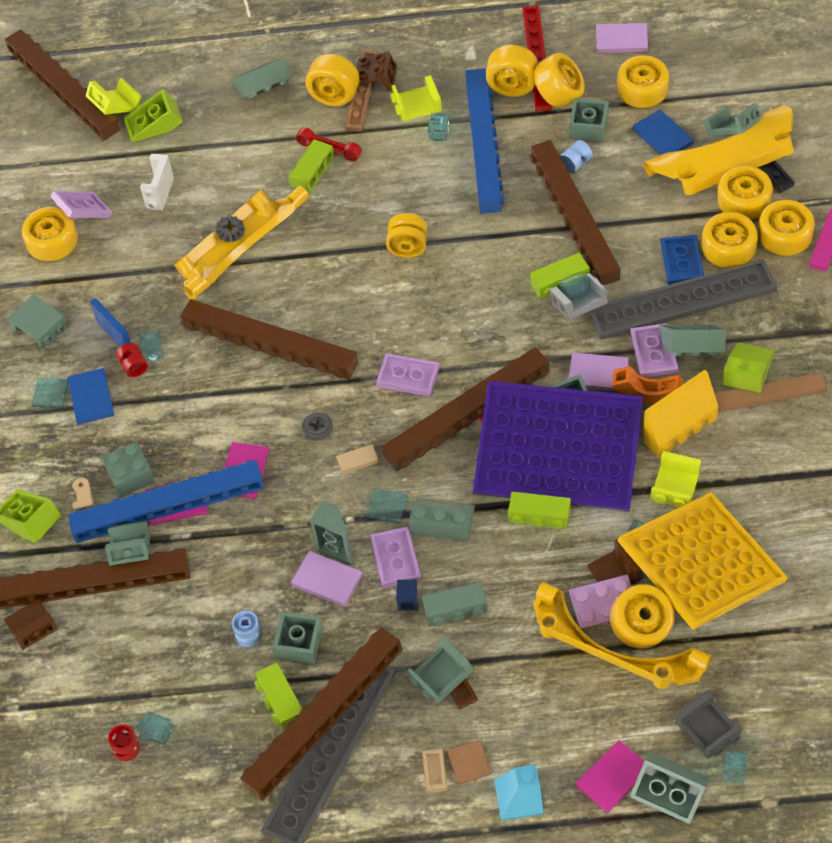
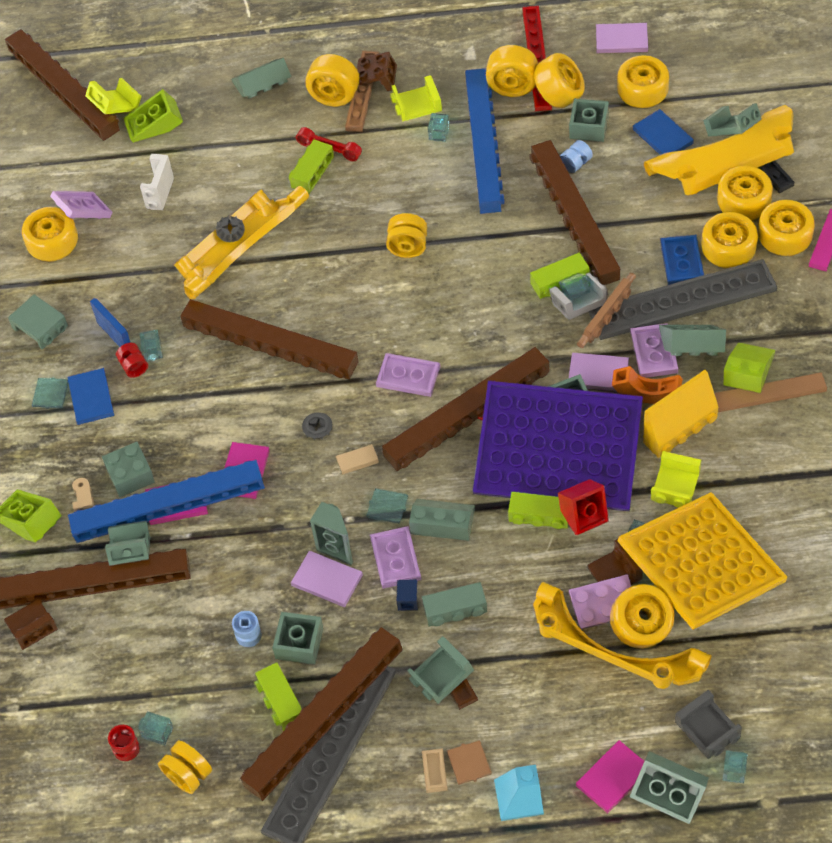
none -> yellow wheel [158,740,213,794]
none -> red slope [558,479,609,535]
none -> medium nougat plate [577,273,636,348]

